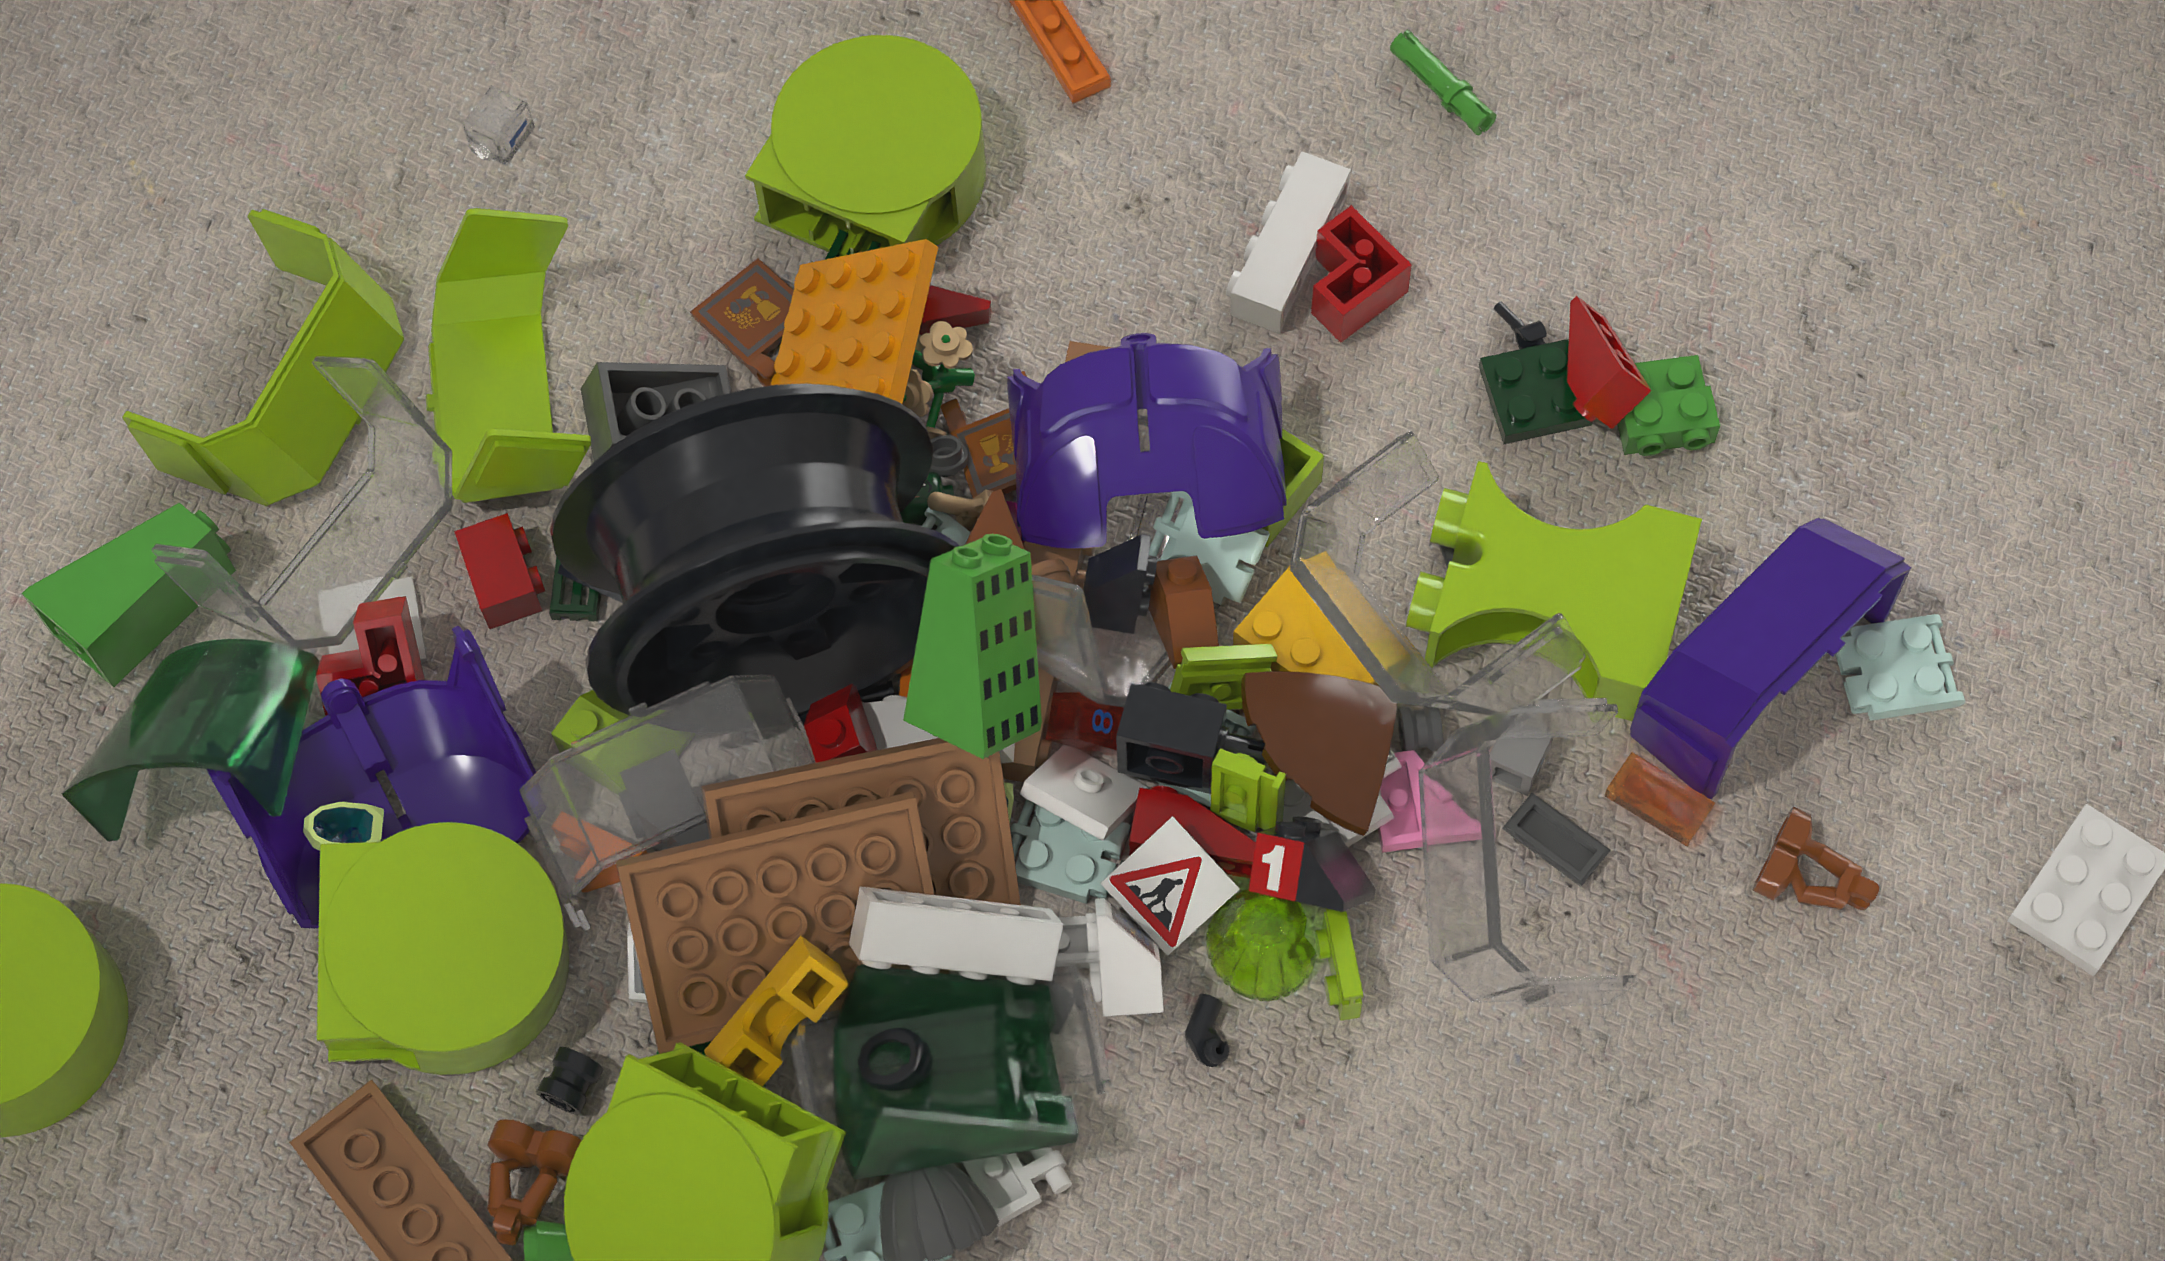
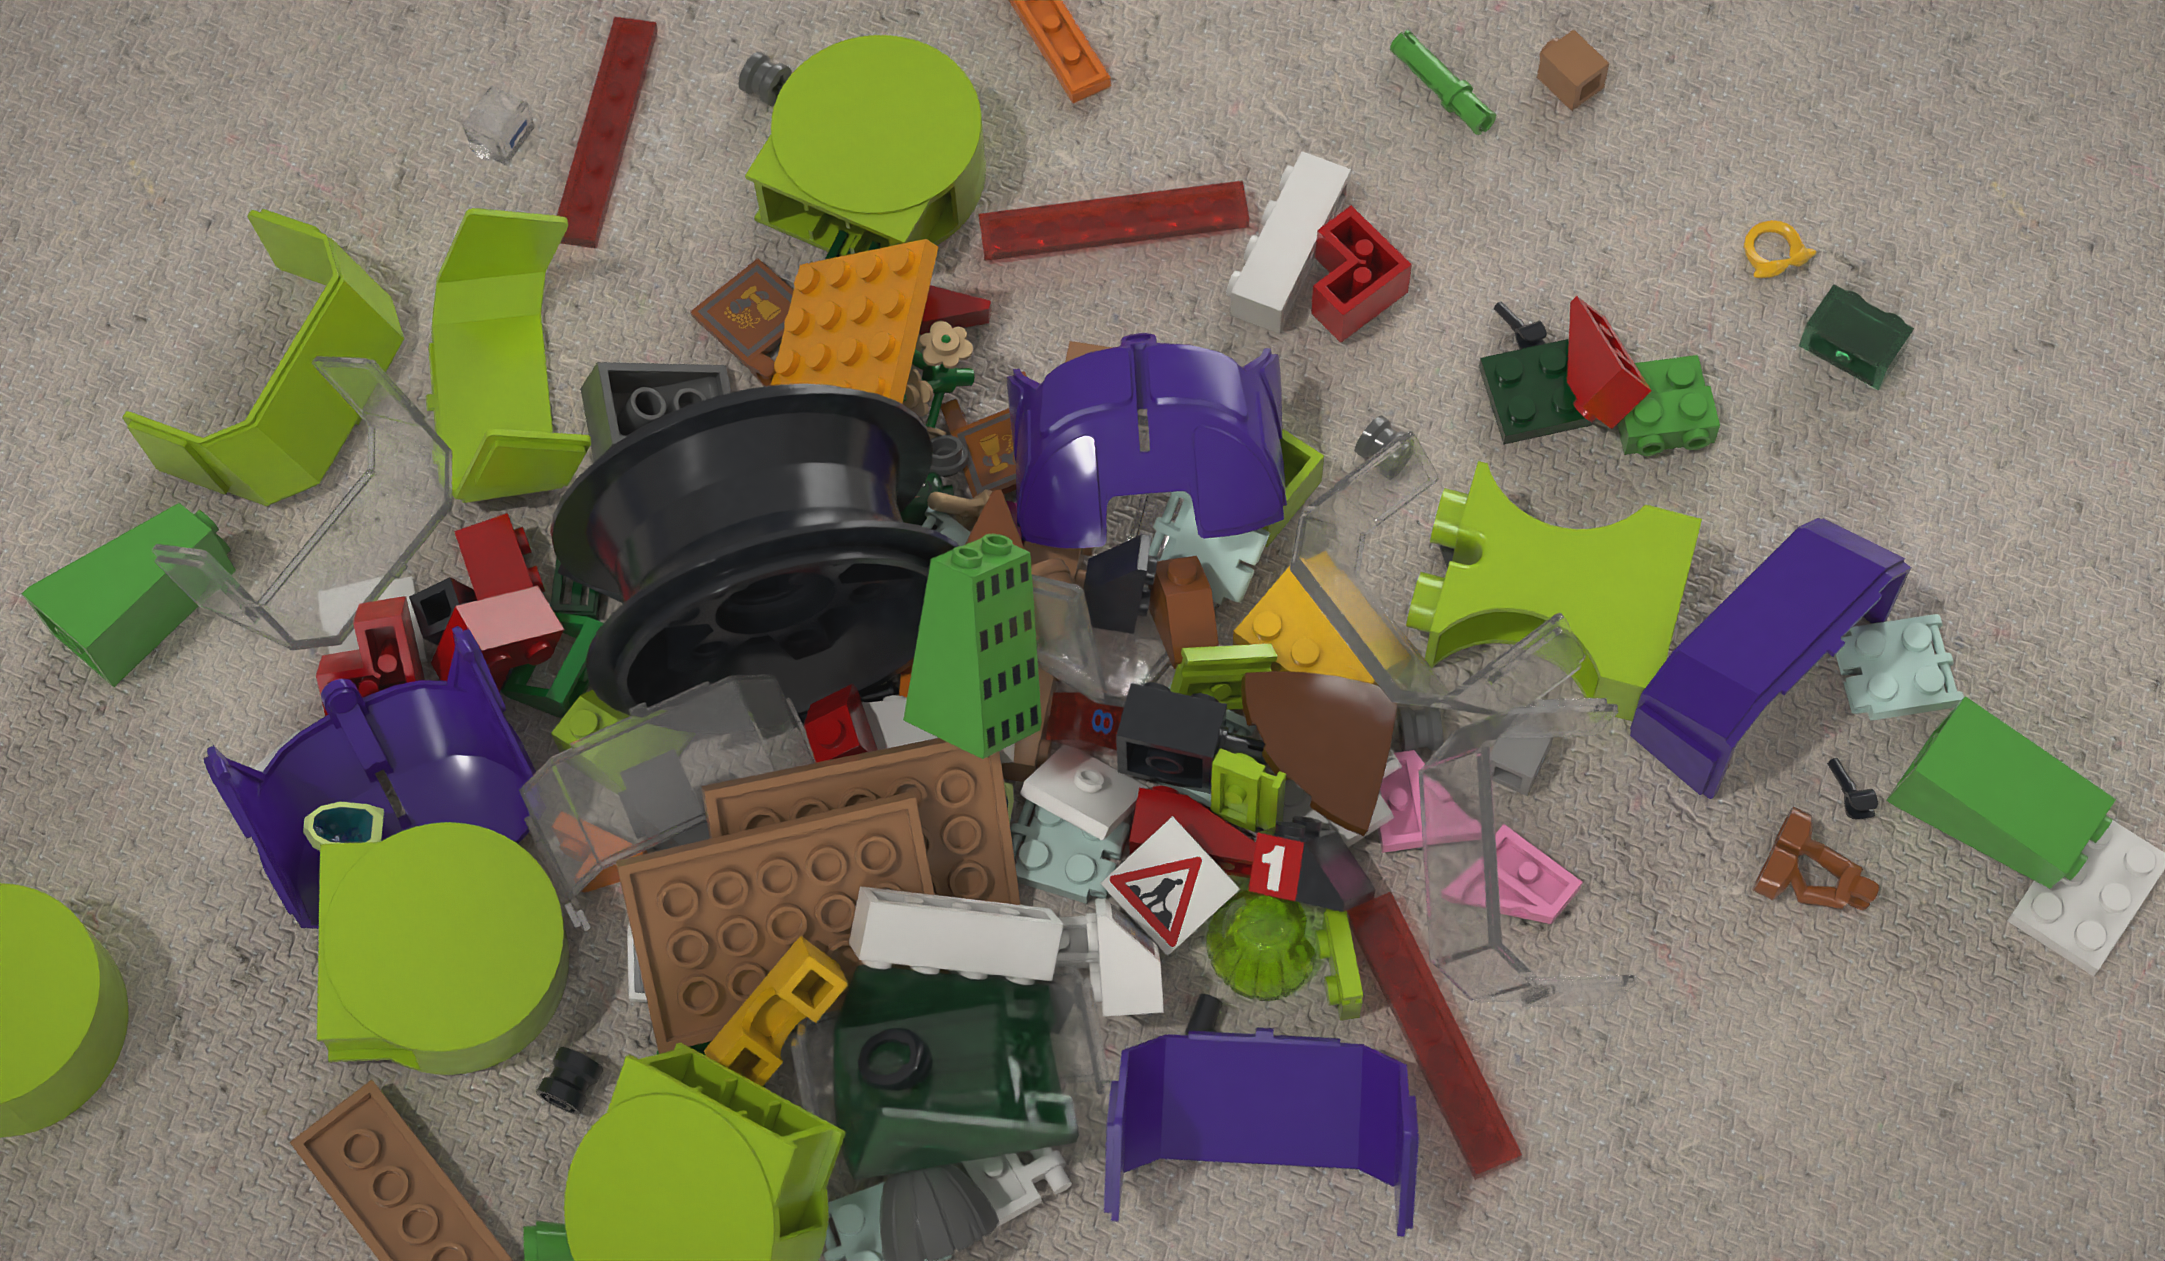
clear green windscreen [61,639,320,842] -> none
dark orange piece [487,1119,582,1245] -> none
dark grey tile [1503,793,1610,887] -> none
clear orange plate [1604,752,1715,847] -> none
none -> black brick [409,577,477,646]
none -> brick [431,586,564,693]
none -> green tile [501,612,604,719]
none -> clear red tile [557,16,658,249]
none -> dark grey wheel [738,51,792,106]
none -> clear red plate [978,180,1250,261]
none -> dark purple piece [1104,1027,1419,1237]
none -> clear red plate [1346,891,1522,1180]
none -> dark grey wheel [1354,415,1412,474]
none -> bright pink wing [1445,824,1582,924]
none -> medium nougat brick [1537,29,1609,111]
none -> yellow piece [1743,220,1816,278]
none -> clear green brick [1799,284,1914,390]
none -> black hand [1827,758,1878,819]
none -> bright green slope [1886,696,2116,889]

